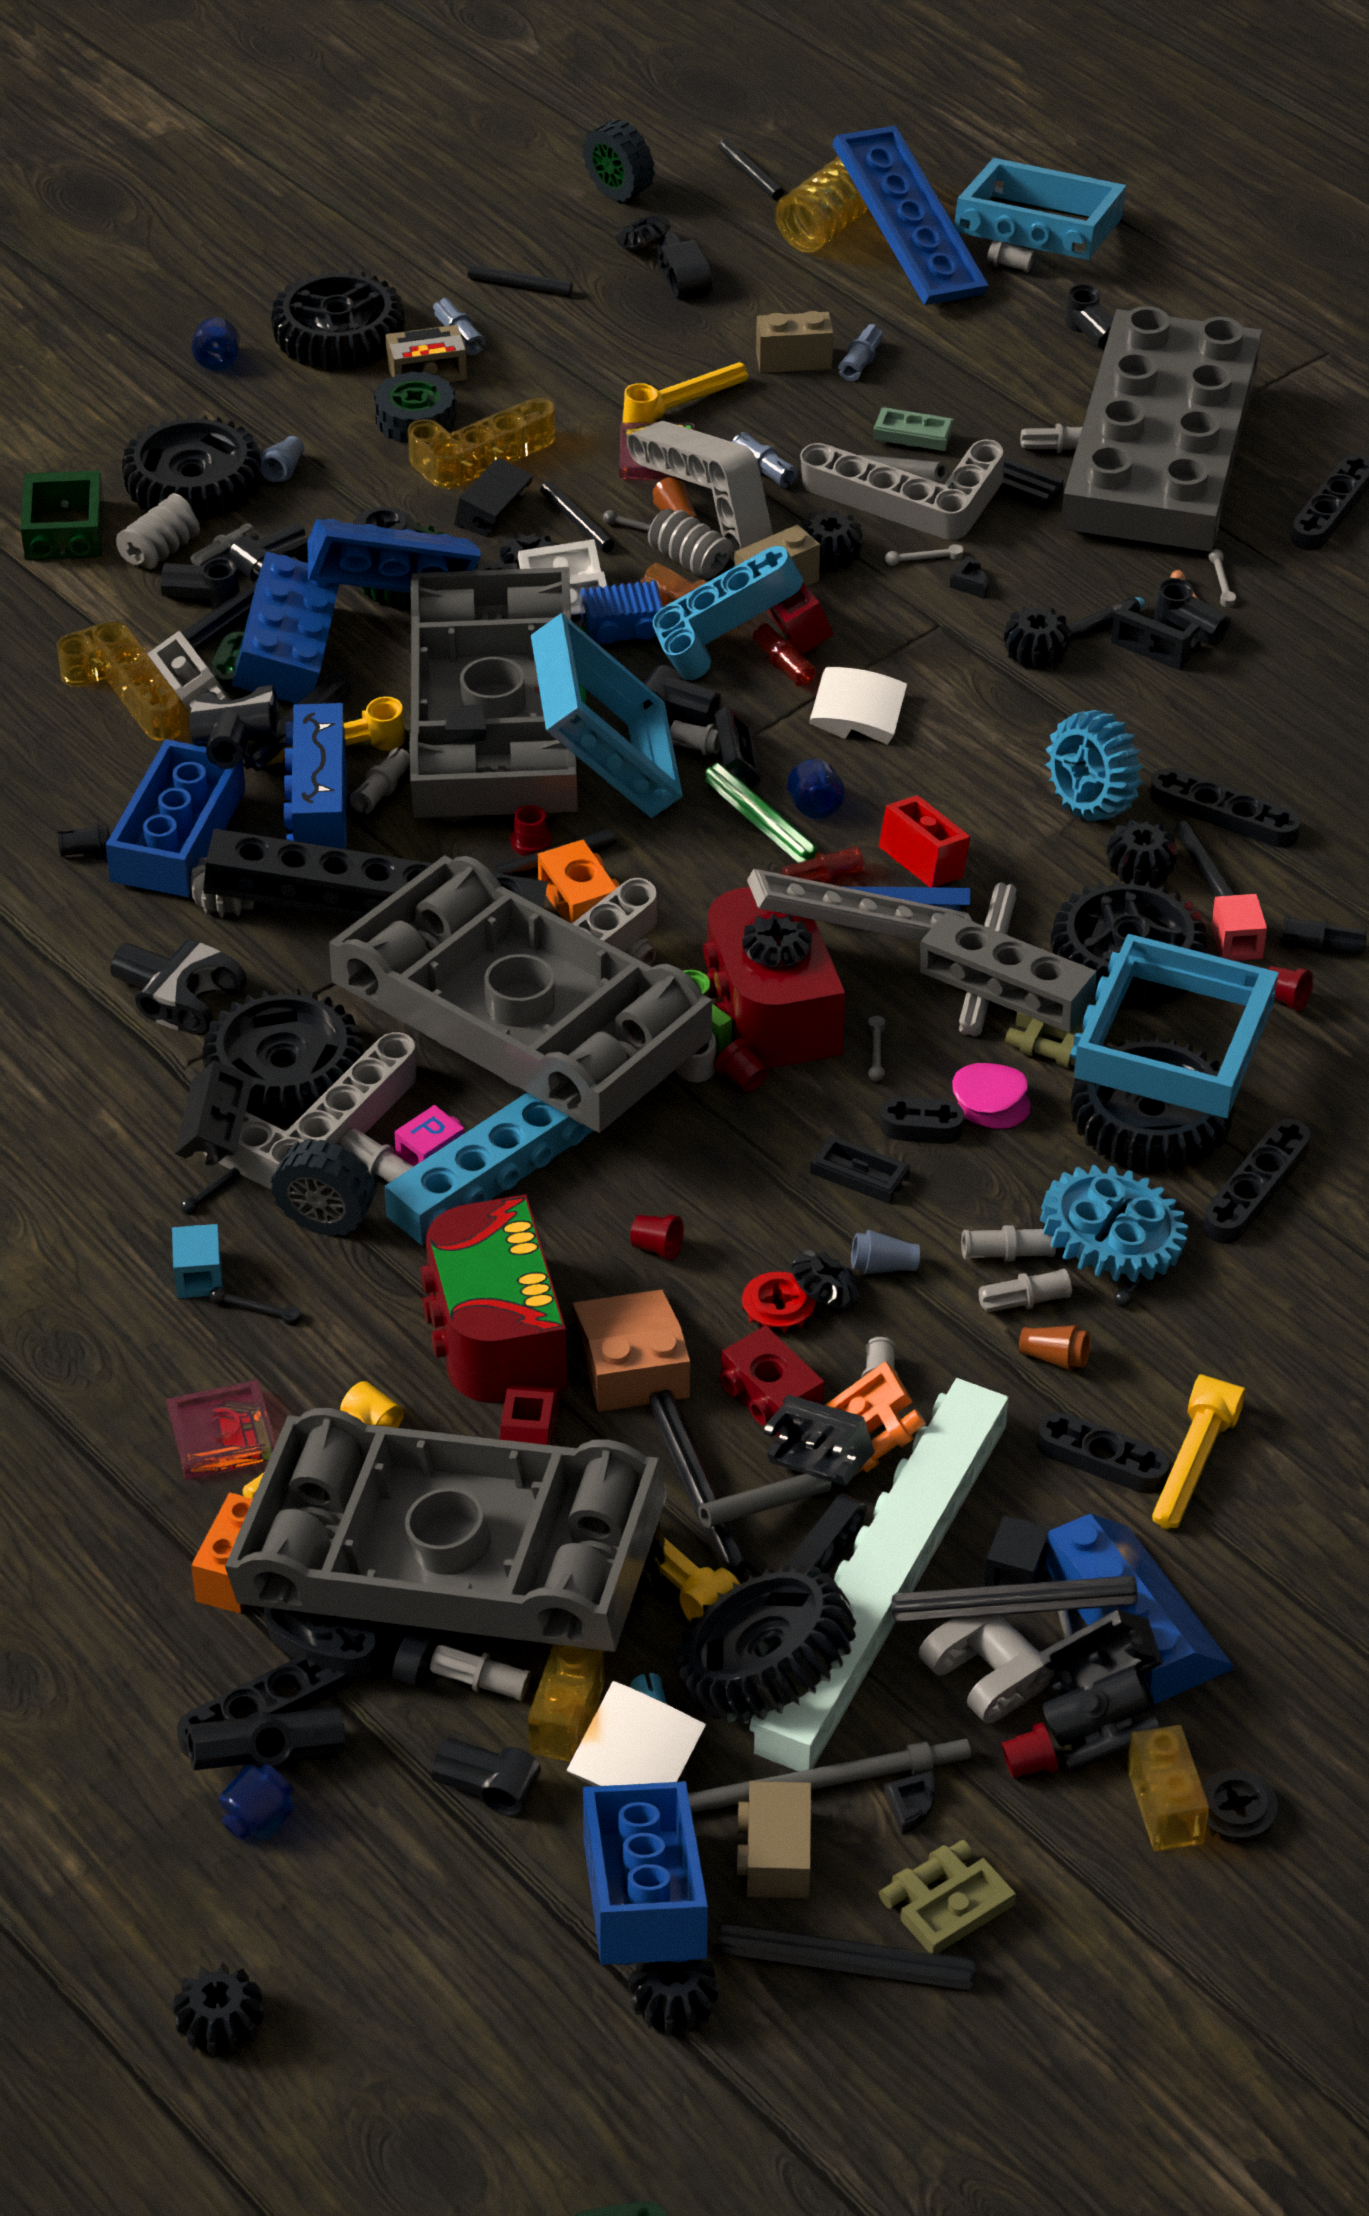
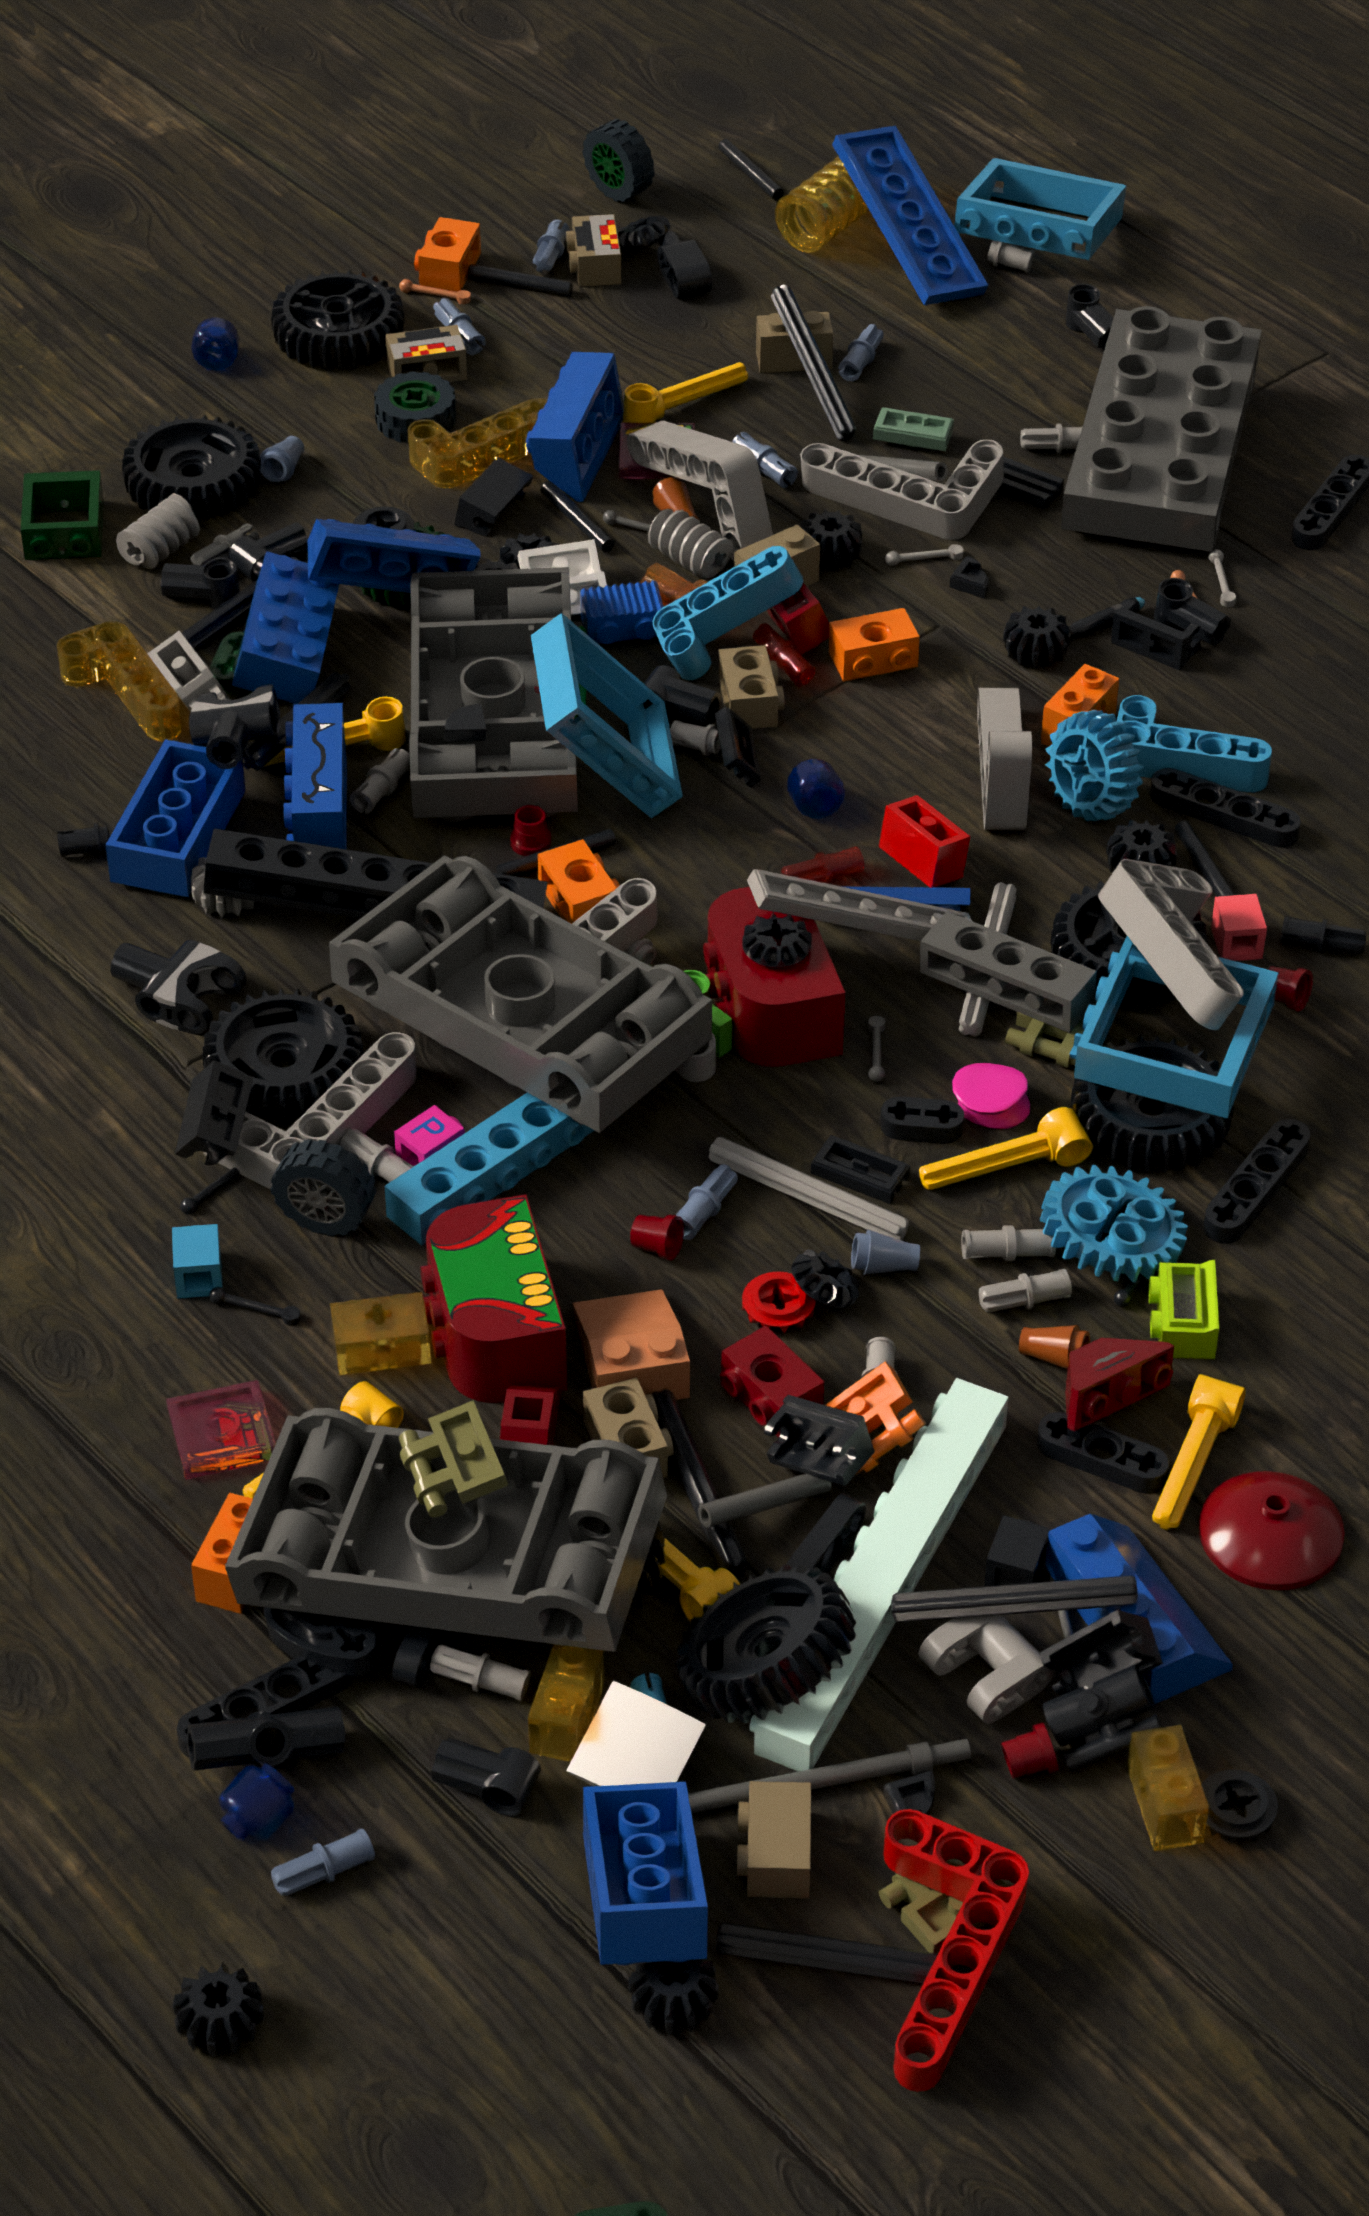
axle [705,763,818,866] -> none
dark red piece [714,1038,769,1093] -> none
white slope [809,667,907,745] -> none
none -> sand blue axle [271,1828,375,1896]
none -> clear yellow brick [330,1292,431,1375]
none -> nougat hinge [399,279,471,304]
none -> olive plate [399,1400,508,1517]
none -> orange brick [414,217,481,292]
none -> blue slope [526,352,624,502]
none -> sand blue axle [532,220,570,273]
none -> brick [566,214,621,287]
none -> dark tan brick [583,1377,674,1478]
none -> sand blue axle [676,1164,738,1240]
none -> light grey axle [709,1137,909,1240]
none -> dark tan brick [718,645,785,729]
none -> black axle [771,284,857,441]
none -> orange brick [829,608,920,682]
none -> red beam [883,1809,1029,2092]
none -> yellow axle [919,1107,1093,1190]
none -> light grey beam [977,688,1032,831]
none -> orange brick [1041,664,1119,746]
none -> dark red slope [1065,1337,1174,1432]
none -> light grey beam [1098,859,1244,1030]
none -> dark azure beam [1117,695,1272,792]
none -> lime window [1148,1260,1219,1359]
none -> dark red dish [1199,1471,1345,1590]

